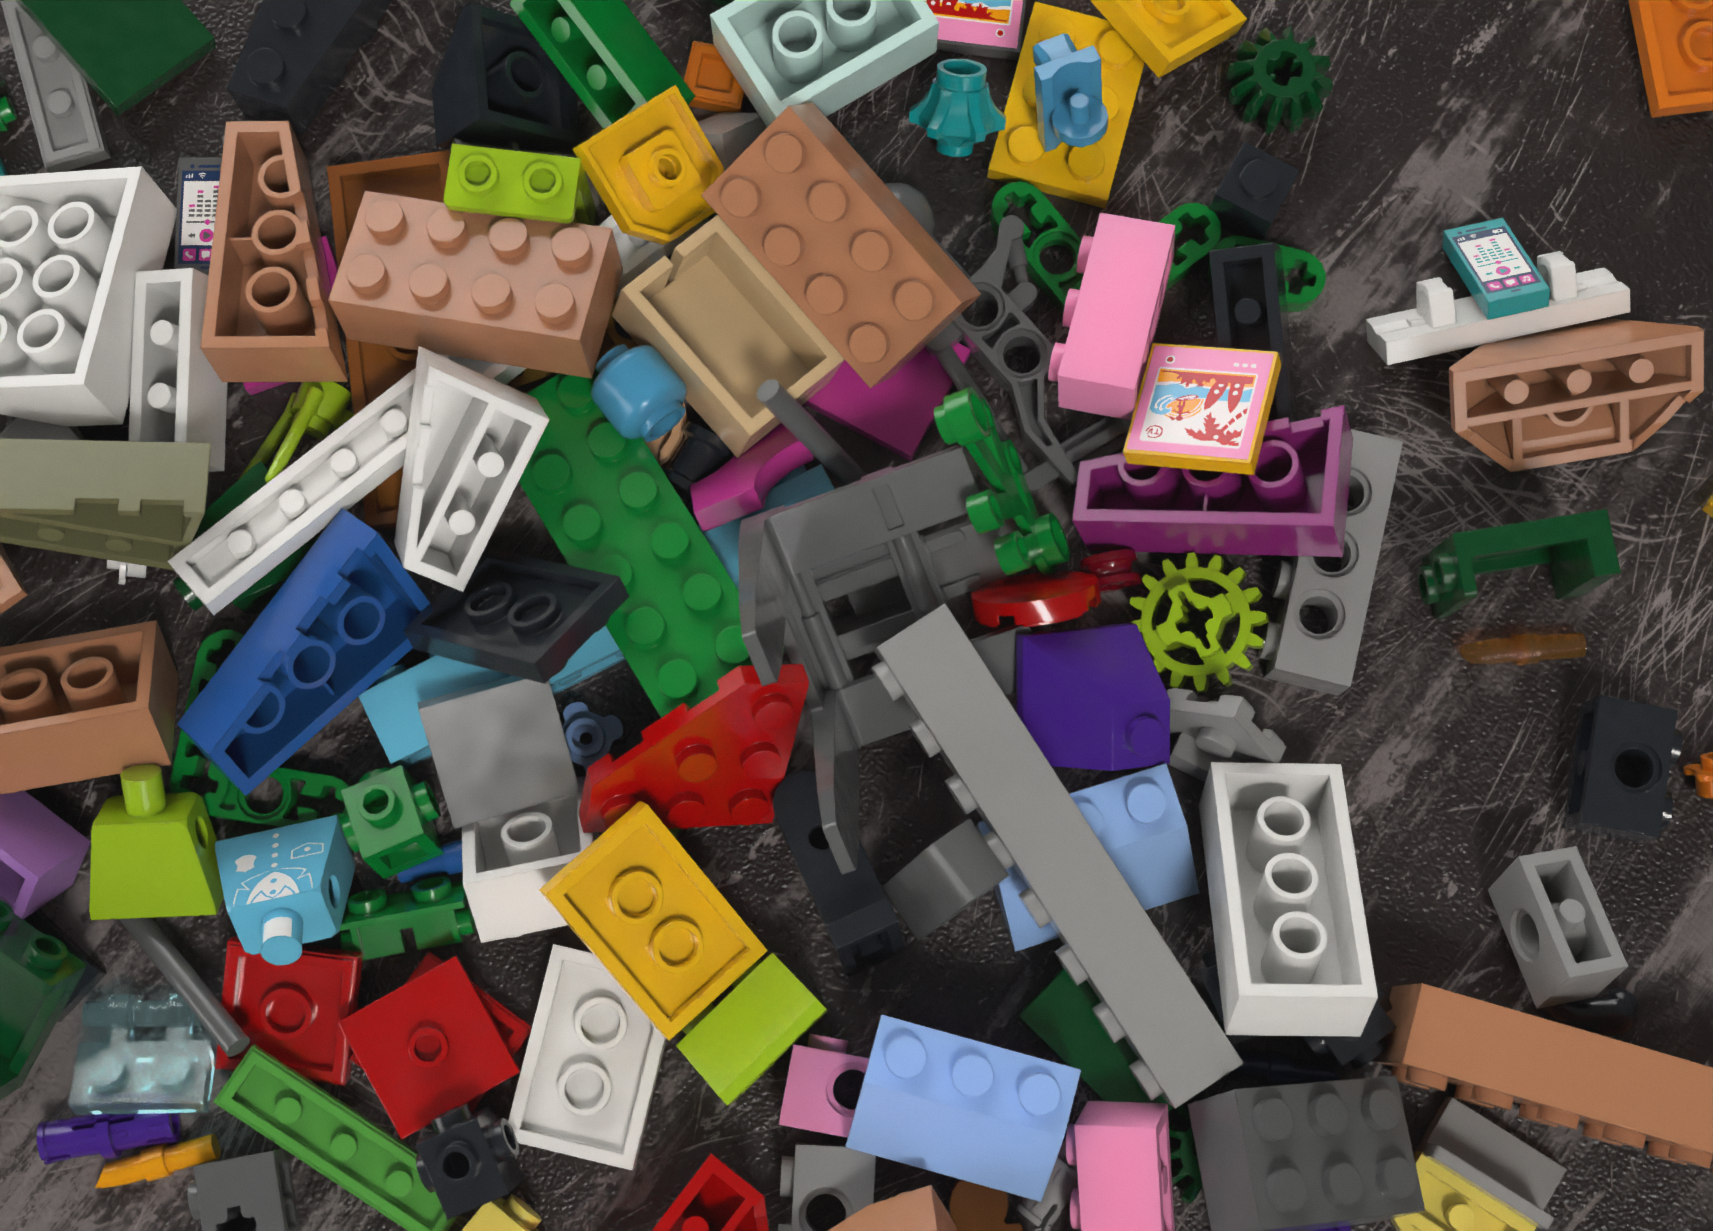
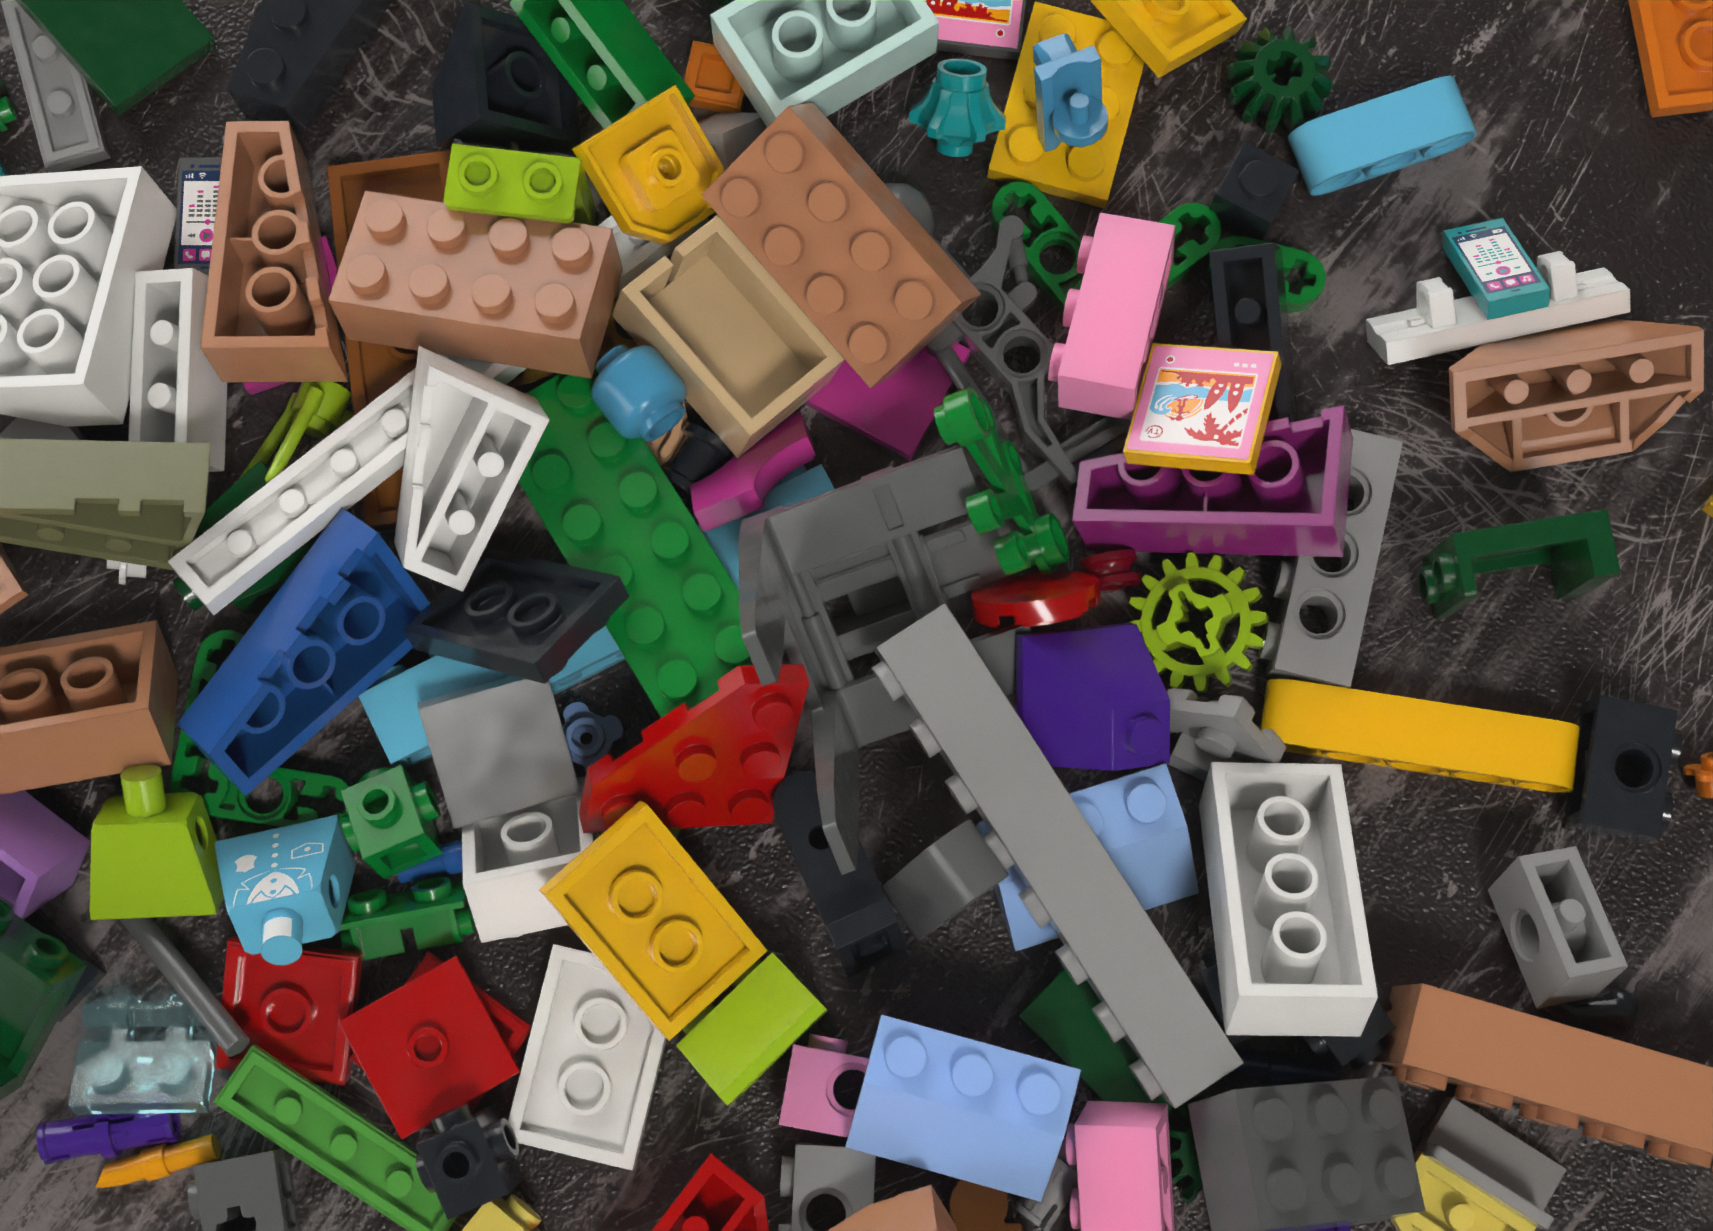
dark grey bar [757,379,868,486] -> none
clear orange piece [1460,632,1587,665] -> none
none -> yellow beam [1260,679,1580,793]
none -> medium azure beam [1288,76,1477,196]

